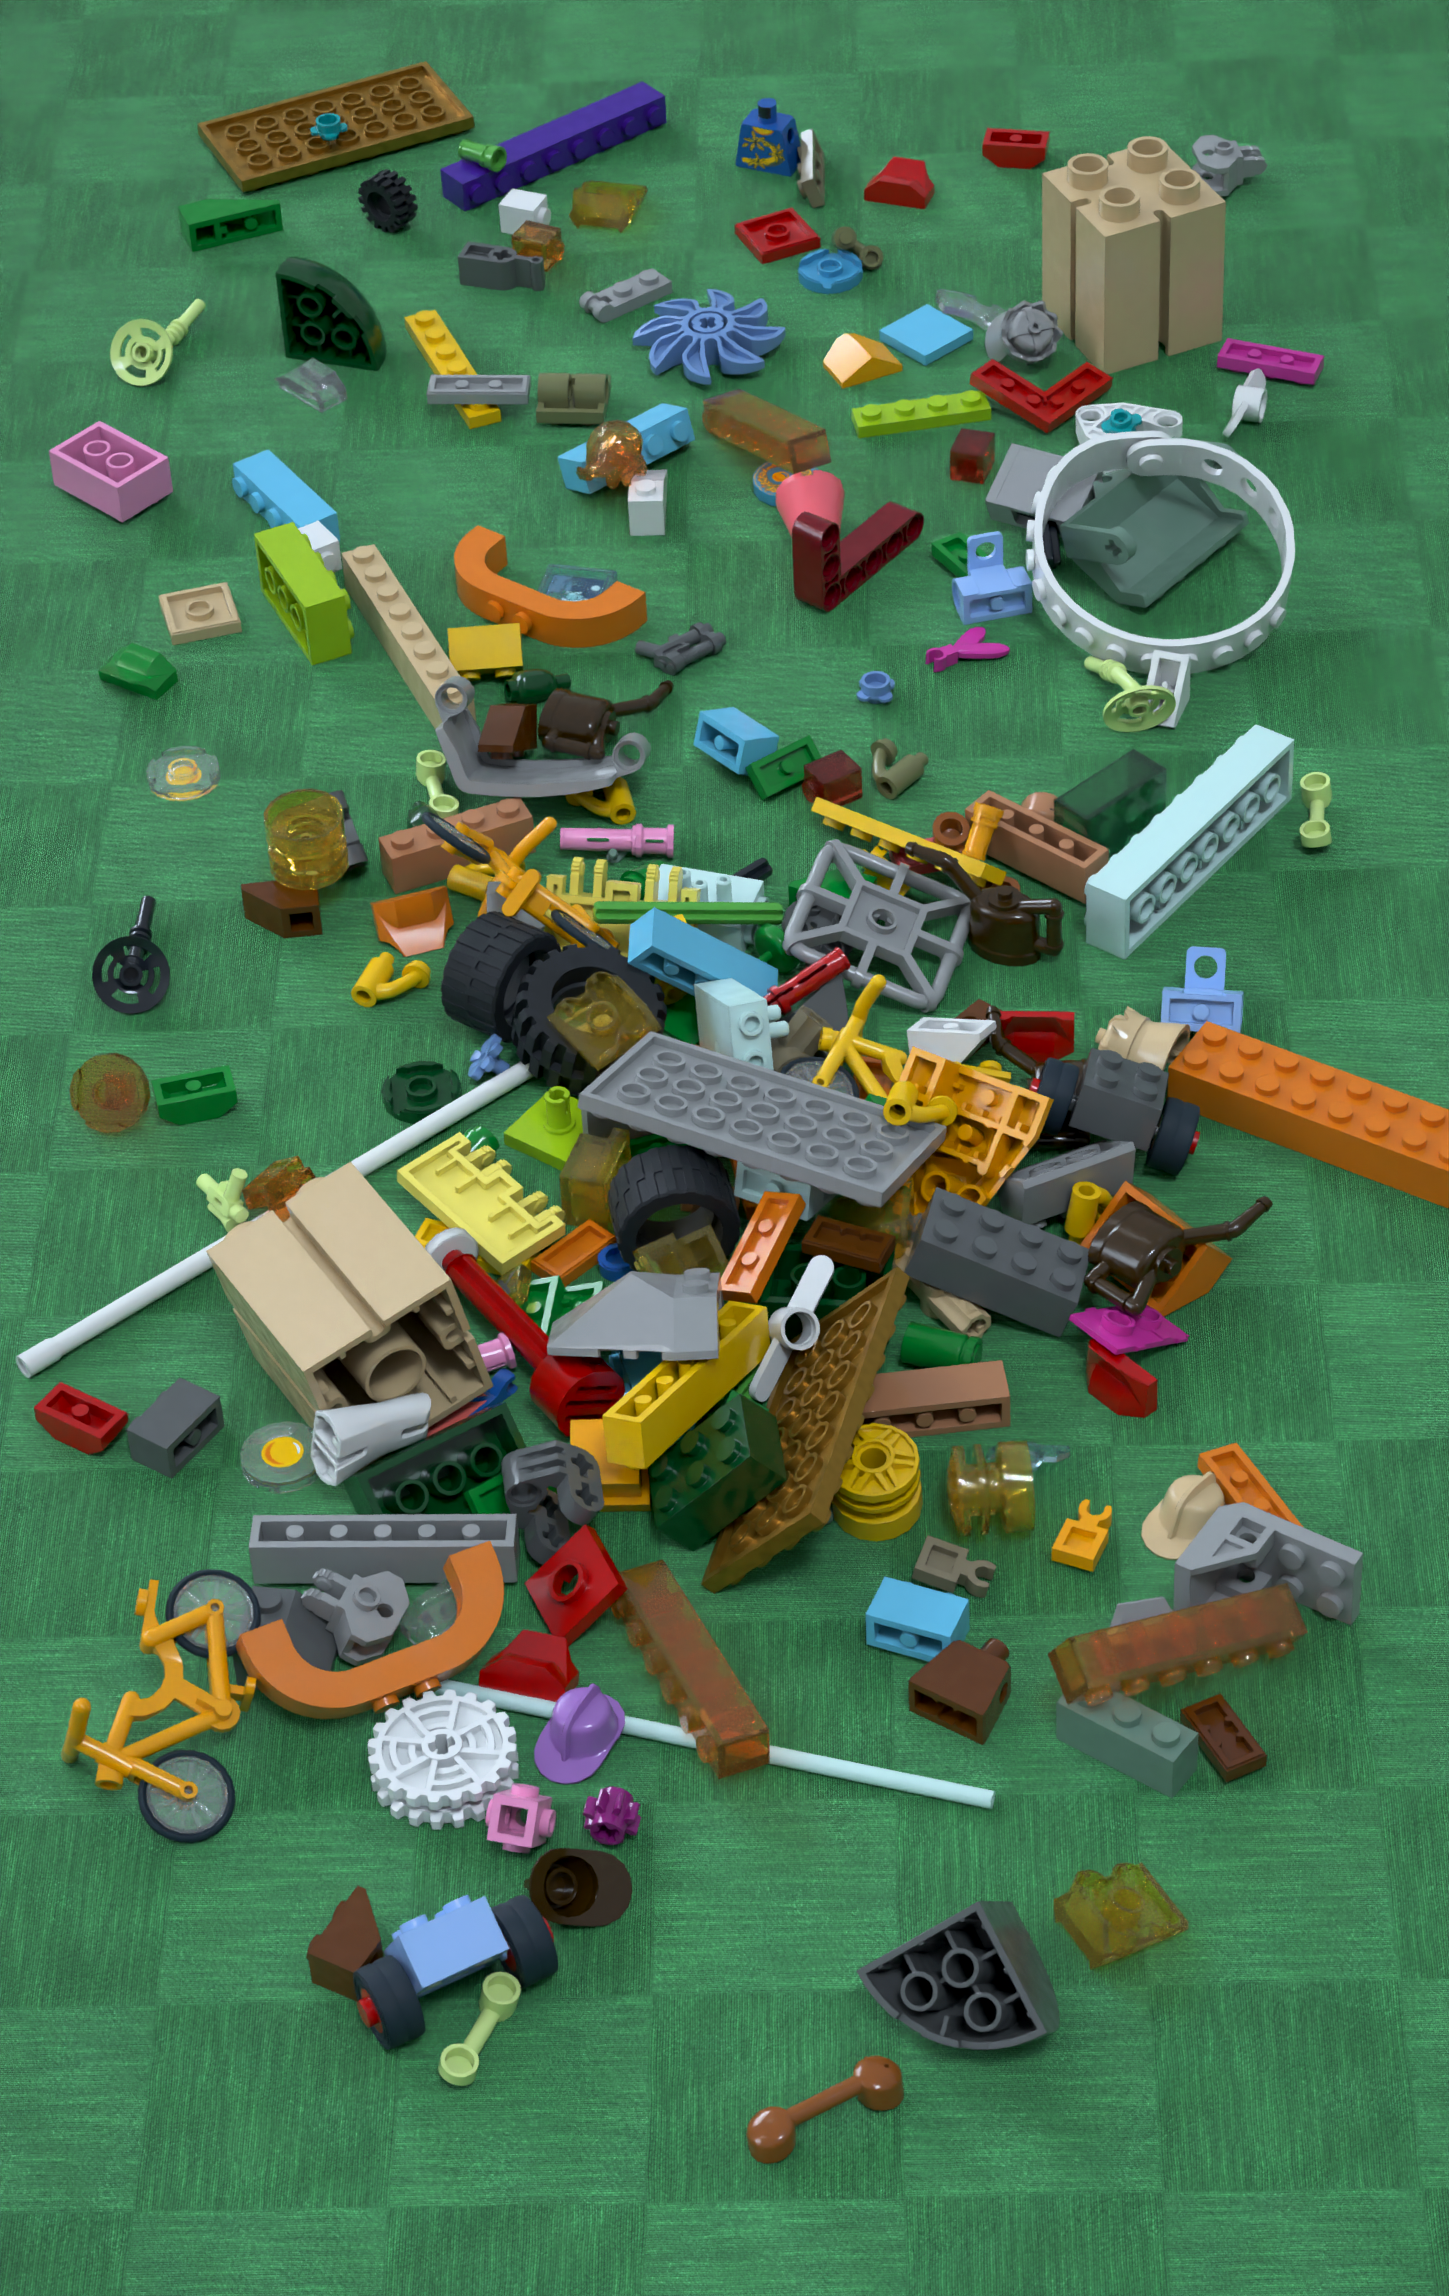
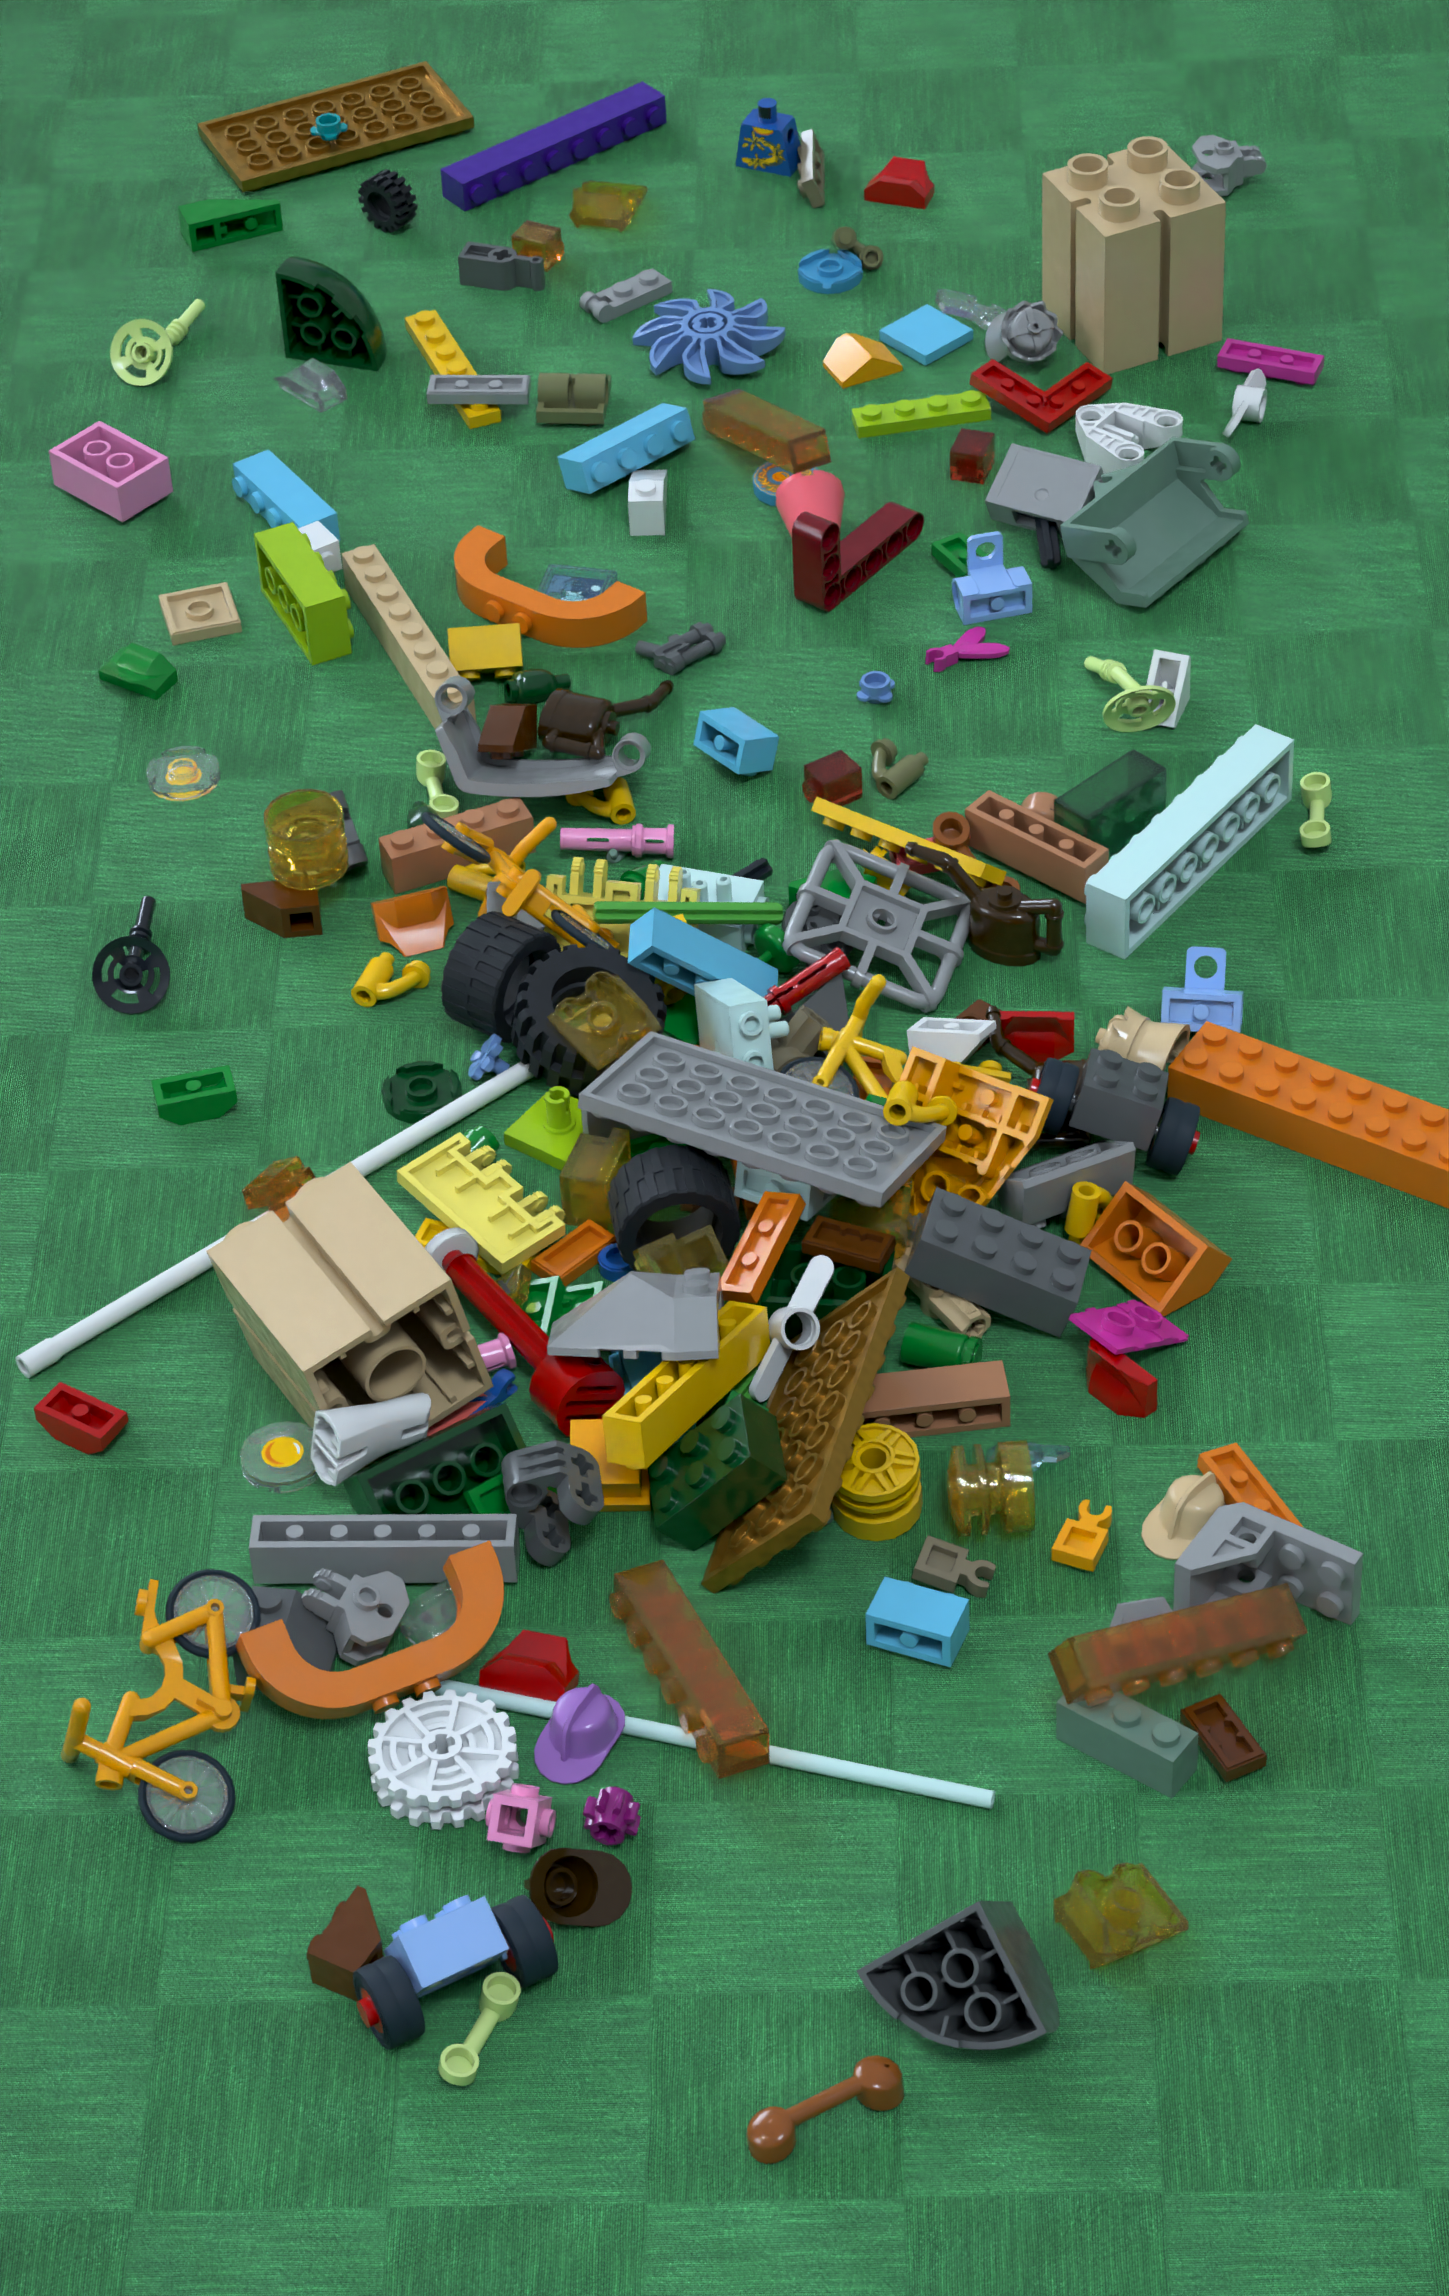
clear orange tile [69,1052,150,1133] -> none
dark grey brick [126,1378,225,1479] -> none
yellowish green piece [196,1168,249,1232] -> none
bright green pin [458,139,507,172] -> none
white brick [499,188,551,239] -> none
red piece [524,1524,628,1646] -> none
clear orange hair [576,419,648,489] -> none
red tile [735,207,821,265] -> none
green plate [745,735,827,800] -> none
reddish brown torso [908,1638,1011,1745] -> none
light orange pin [962,802,1004,861] -> none
red slope [982,128,1050,169] -> none
white piece [1026,431,1295,674] -> none
dark brown piece [1084,1196,1273,1316] -> none
teal plate [1101,409,1142,433] -> none

